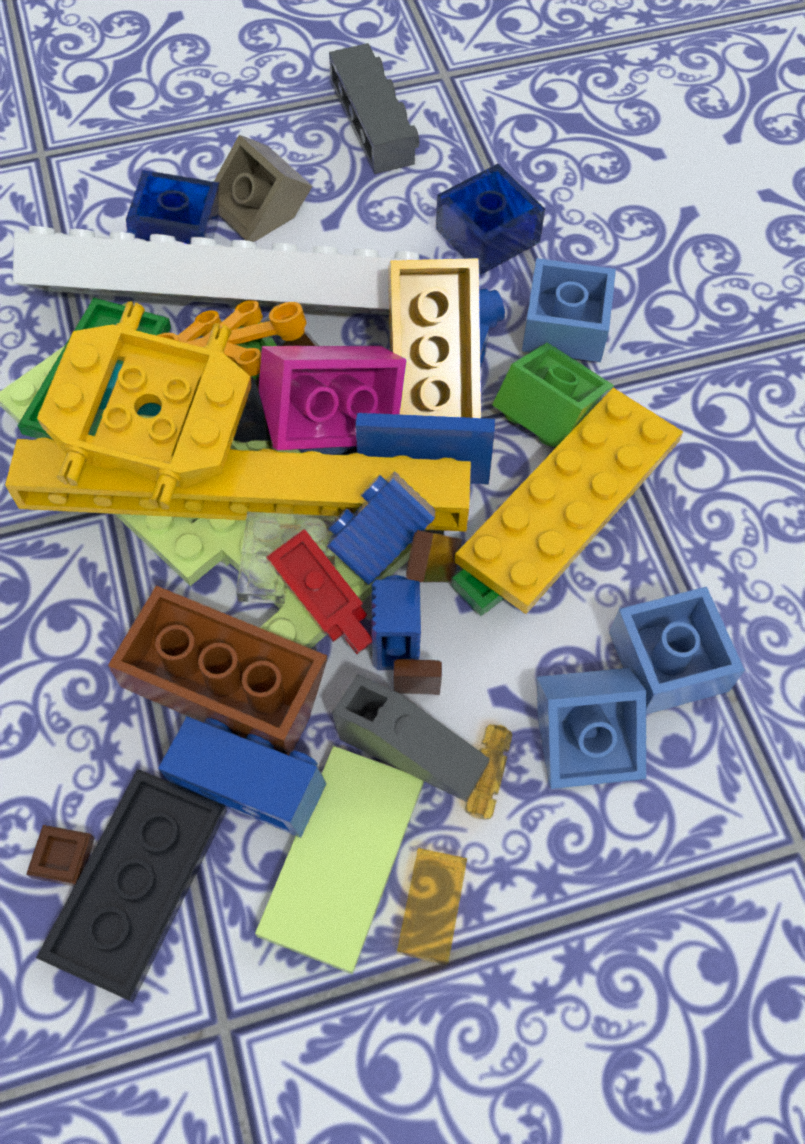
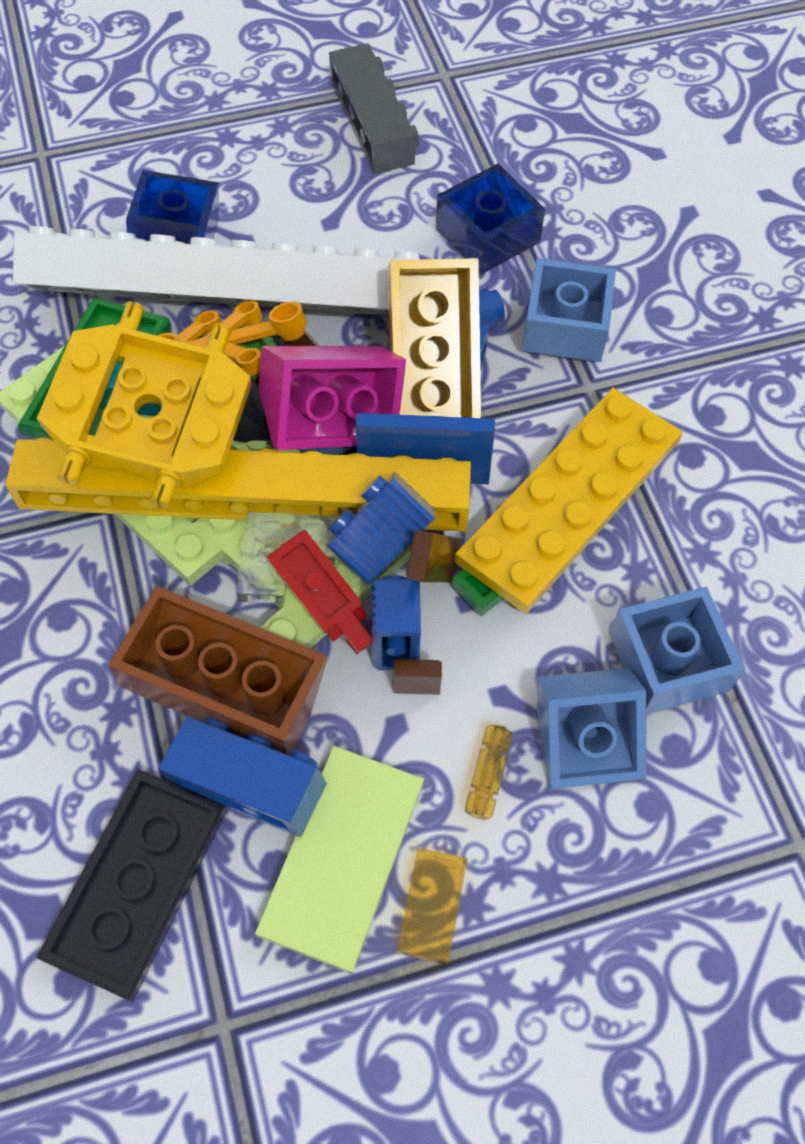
reddish brown tile [26,825,95,887] -> none
dark tan slope [204,135,313,242] -> none
dark grey slope [332,674,490,802] -> none
bright green slope [492,342,615,448] -> none

